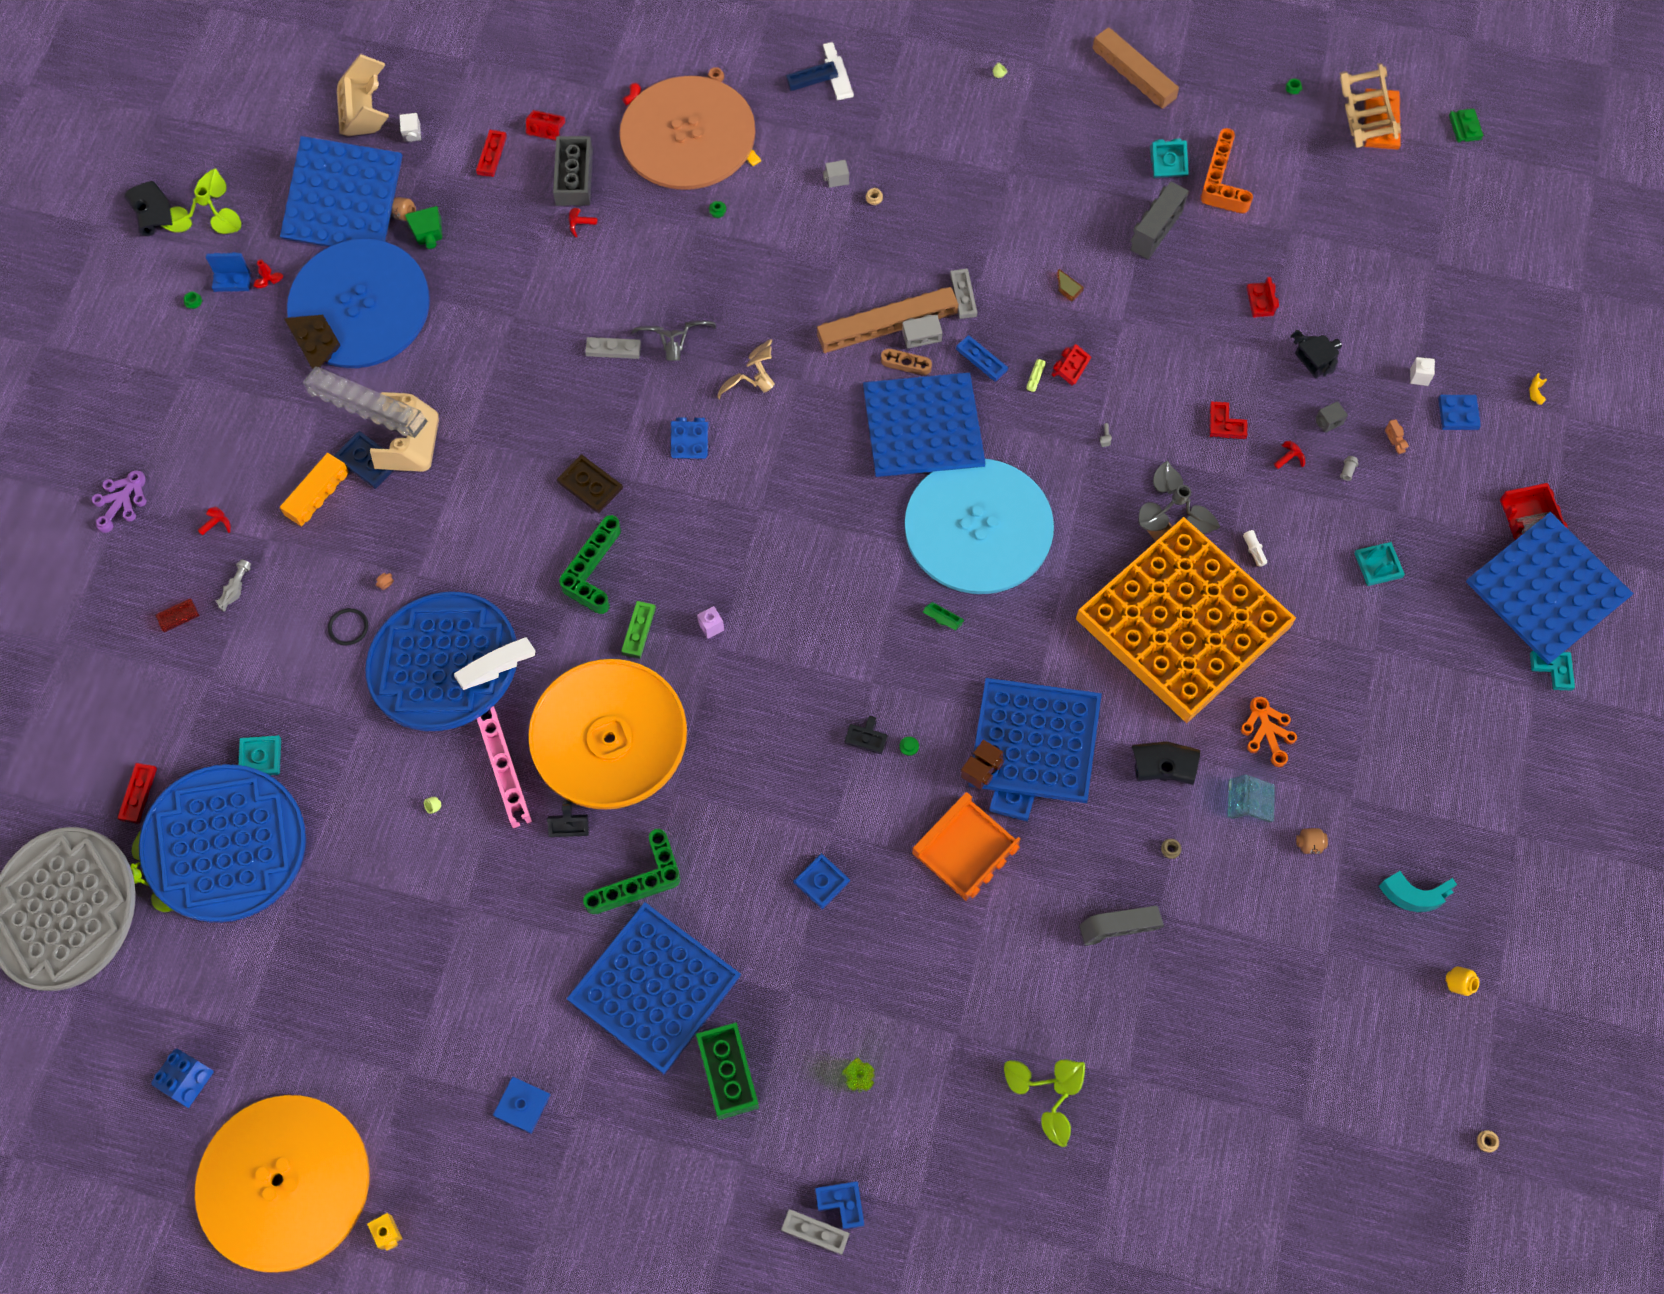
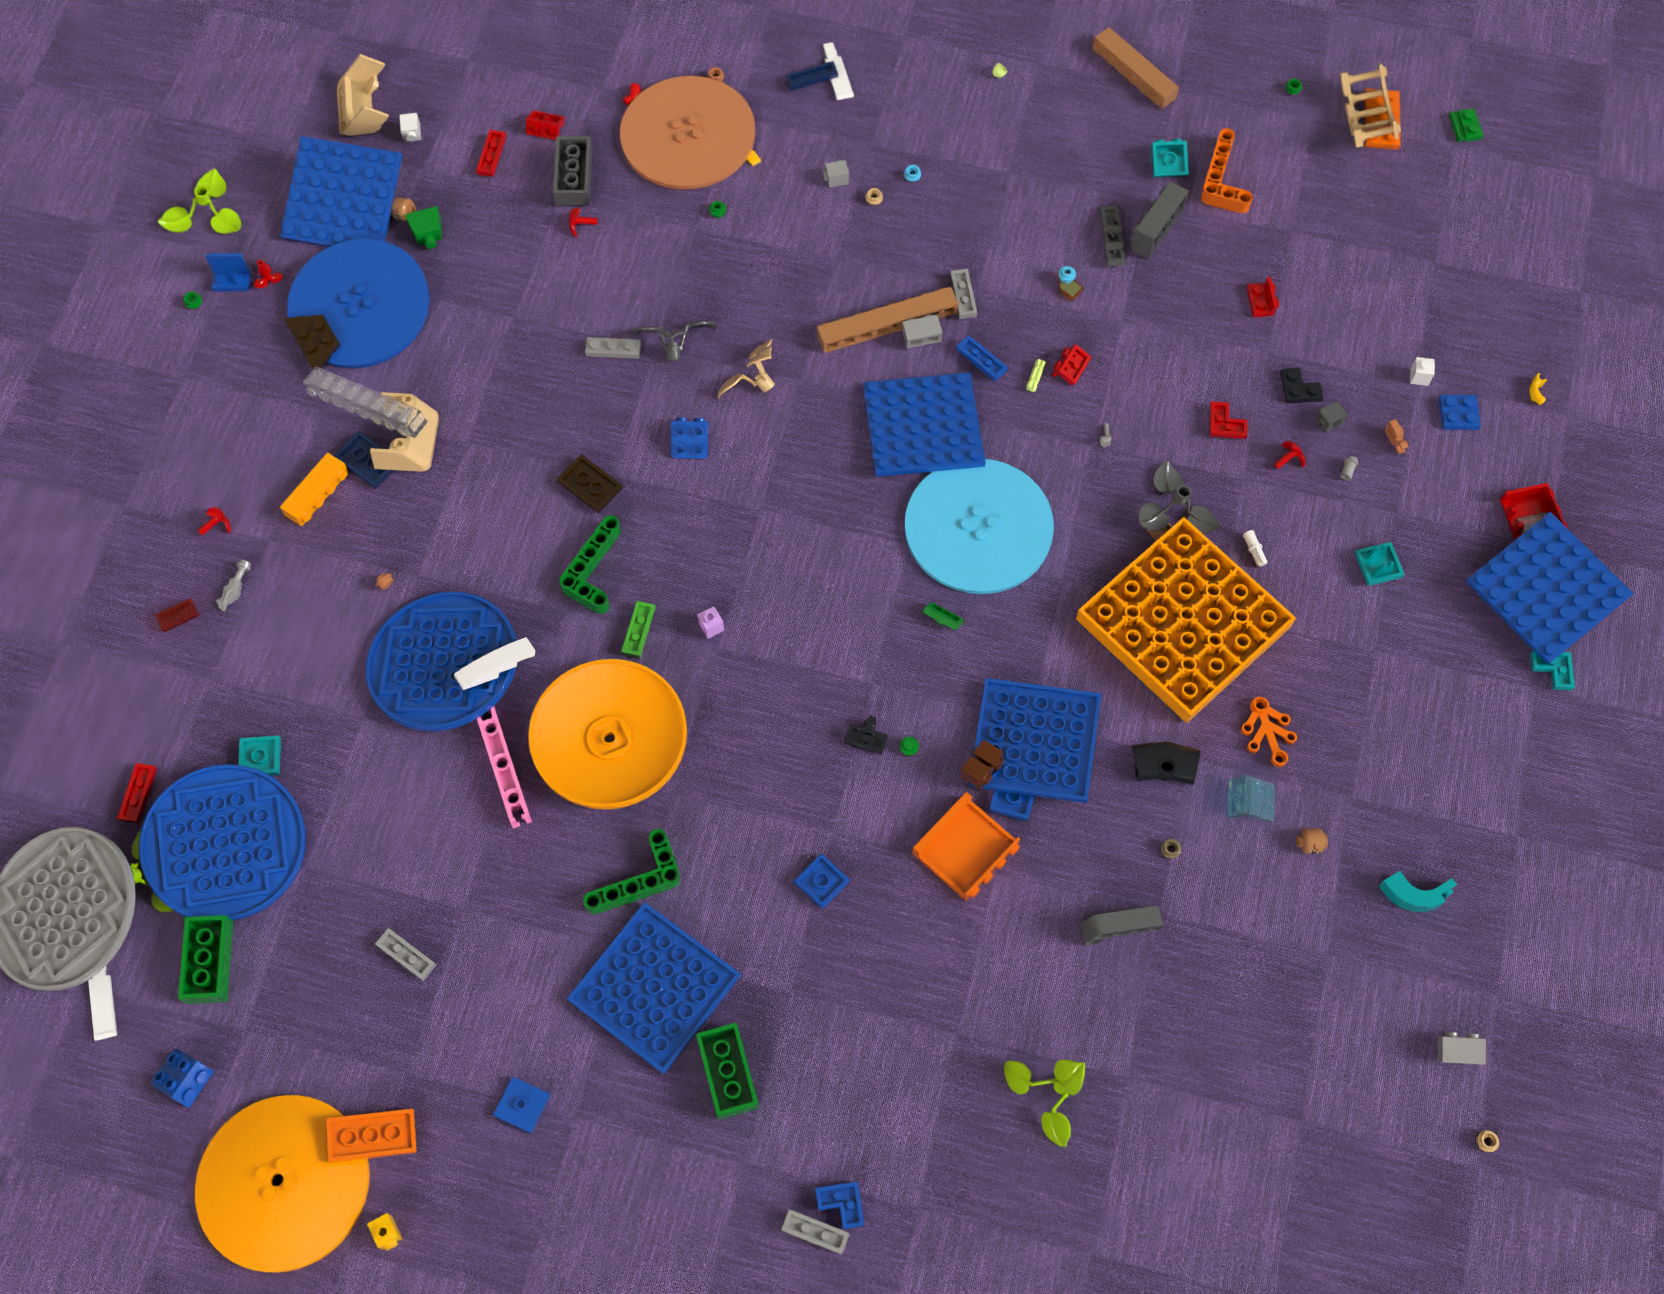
medium lavender plant [92,470,147,533] -> none
black panel [125,181,173,236] -> none
black tyre [328,608,368,646] -> none
yellowish green hinge [424,797,441,814] -> none
black plate [547,800,589,837] -> none
clear neon green brick [842,1057,875,1093] -> none
medium nougat beam [881,349,932,376] -> none
black torso [1290,330,1342,378] -> none
yellow head [1446,966,1479,996] -> none
none -> white piece [88,966,117,1041]
none -> green brick [178,915,233,1004]
none -> orange plate [326,1109,417,1163]
none -> light grey plate [375,928,436,981]
none -> medium azure plate [904,165,921,182]
none -> medium azure plate [1058,266,1076,283]
none -> dark grey slope [1100,206,1125,266]
none -> black plate [1280,368,1323,403]
none -> light grey brick [1438,1032,1486,1065]

